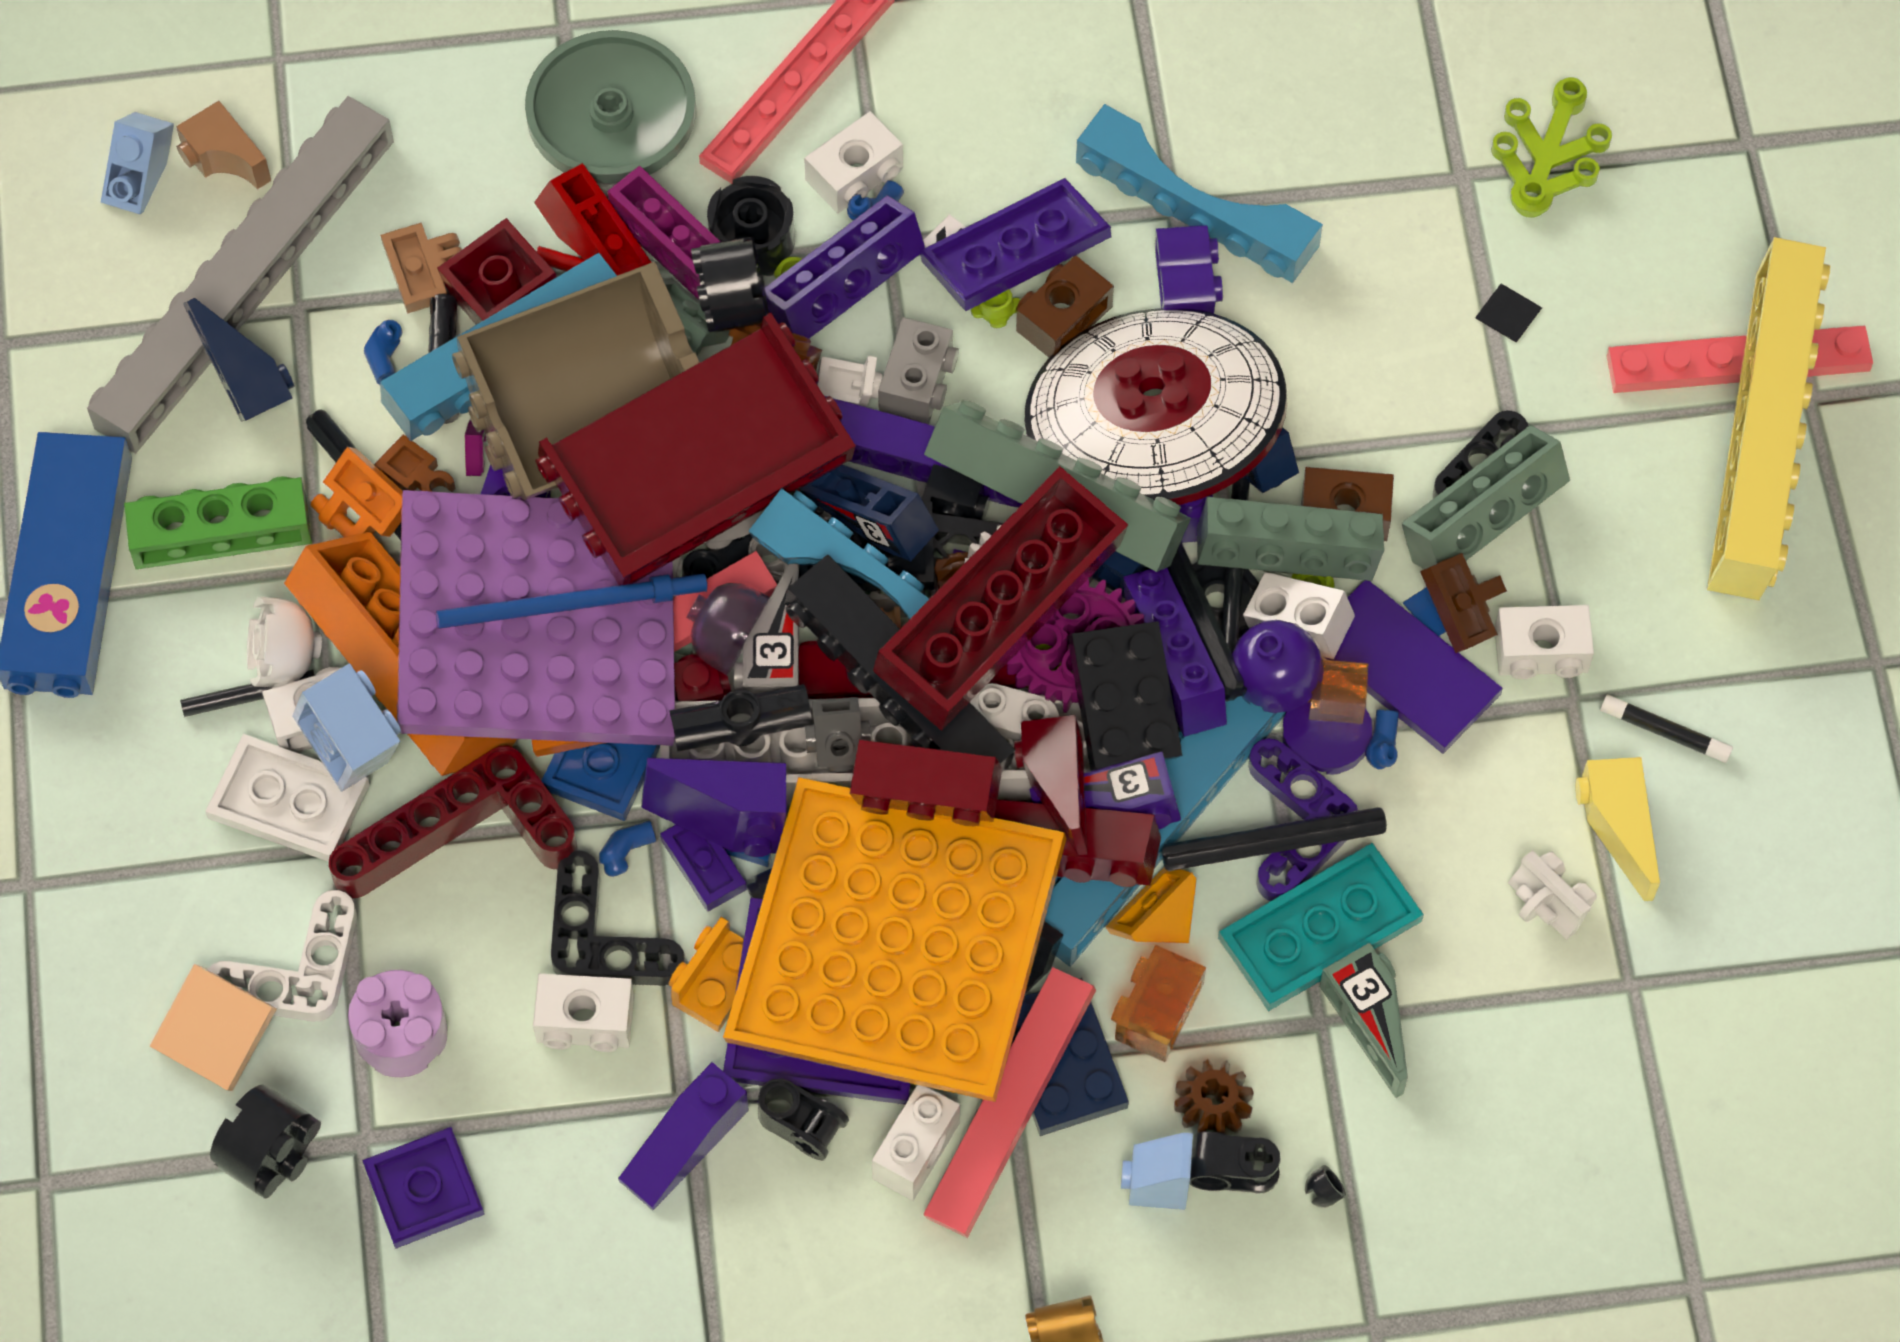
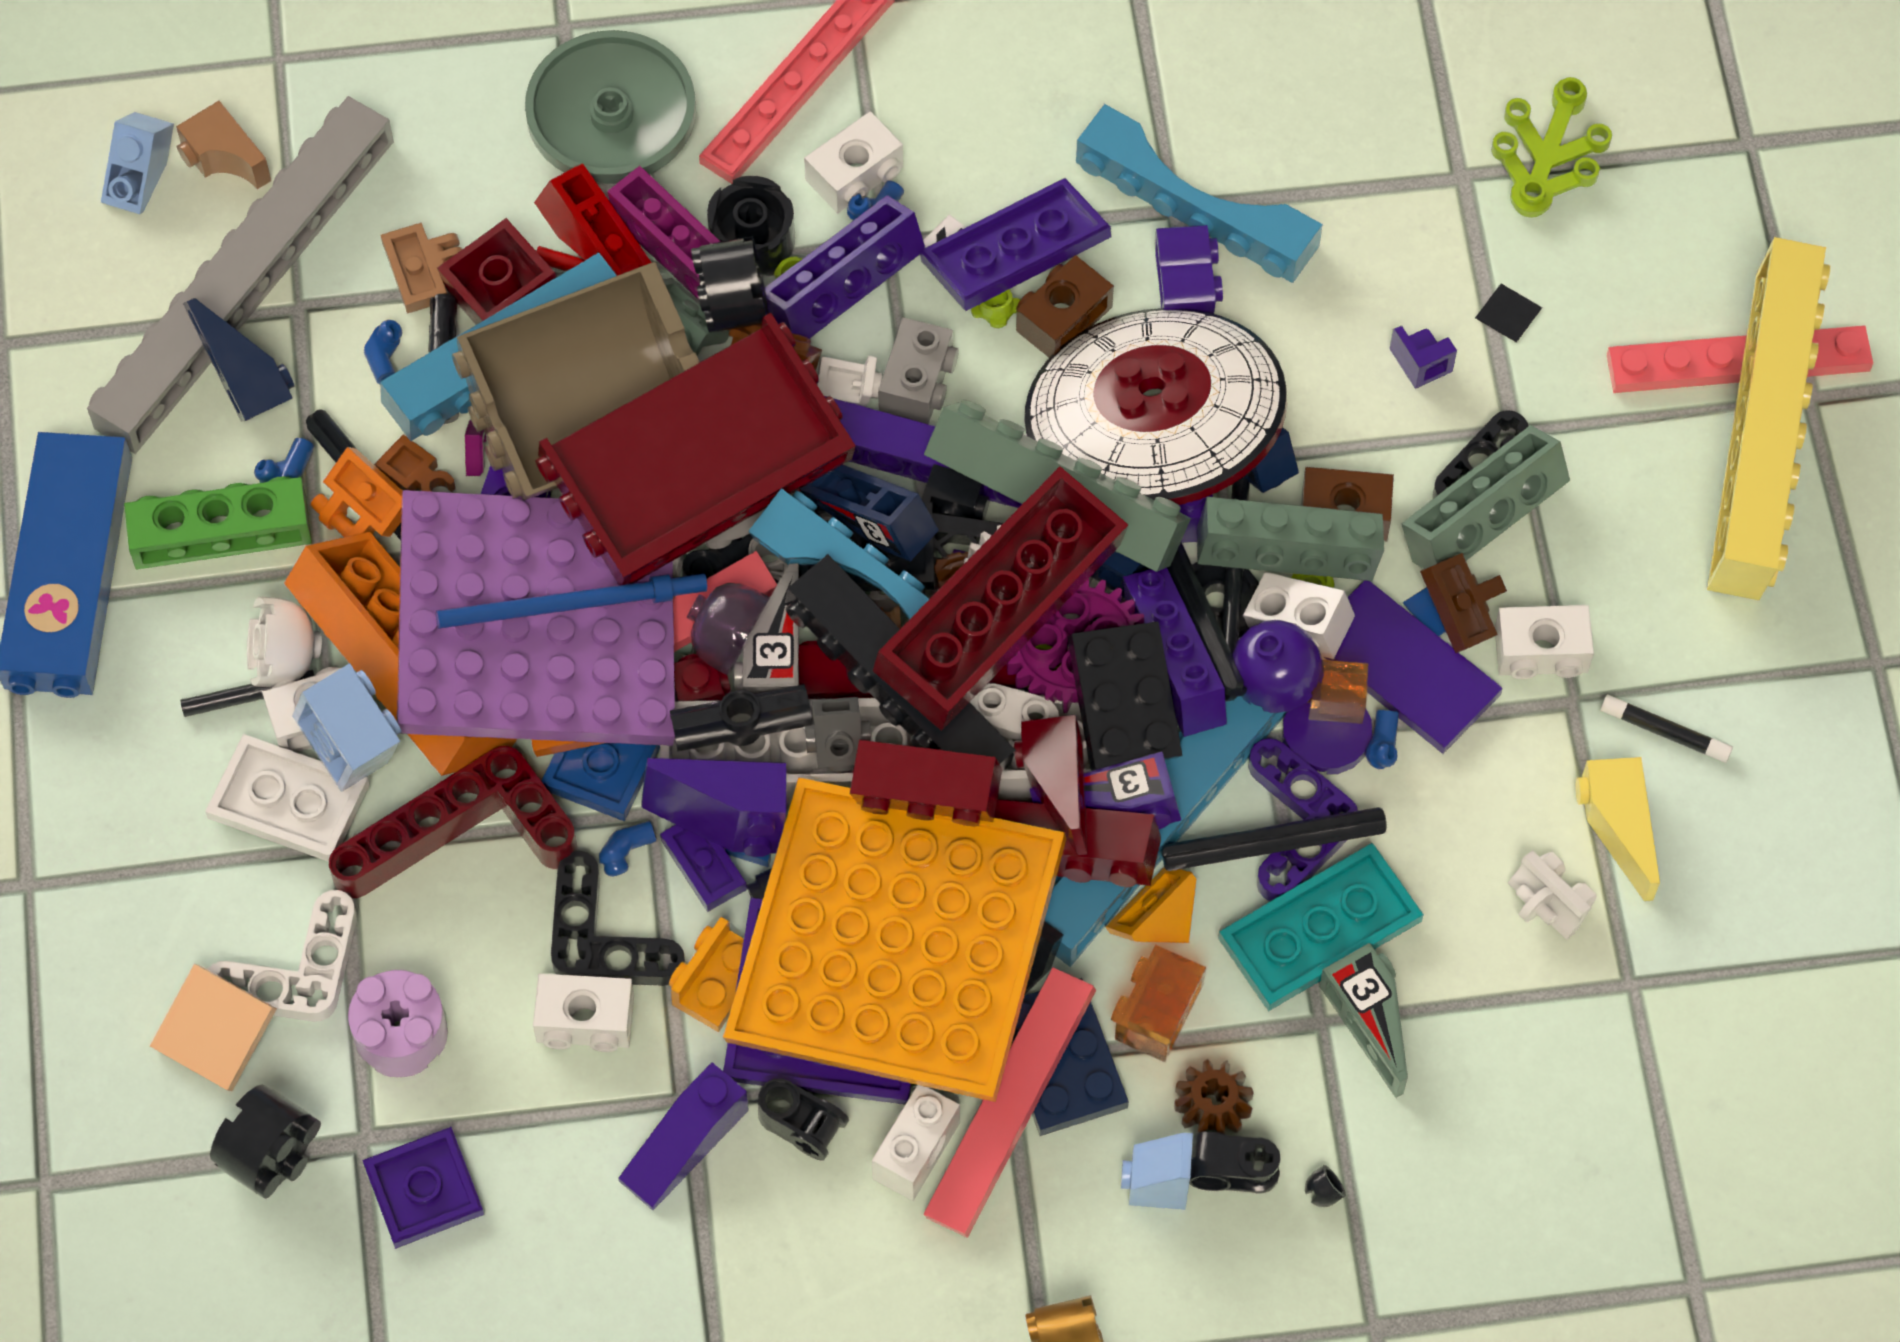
none -> blue arm [254,438,314,483]
none -> dark purple panel [1389,326,1457,389]

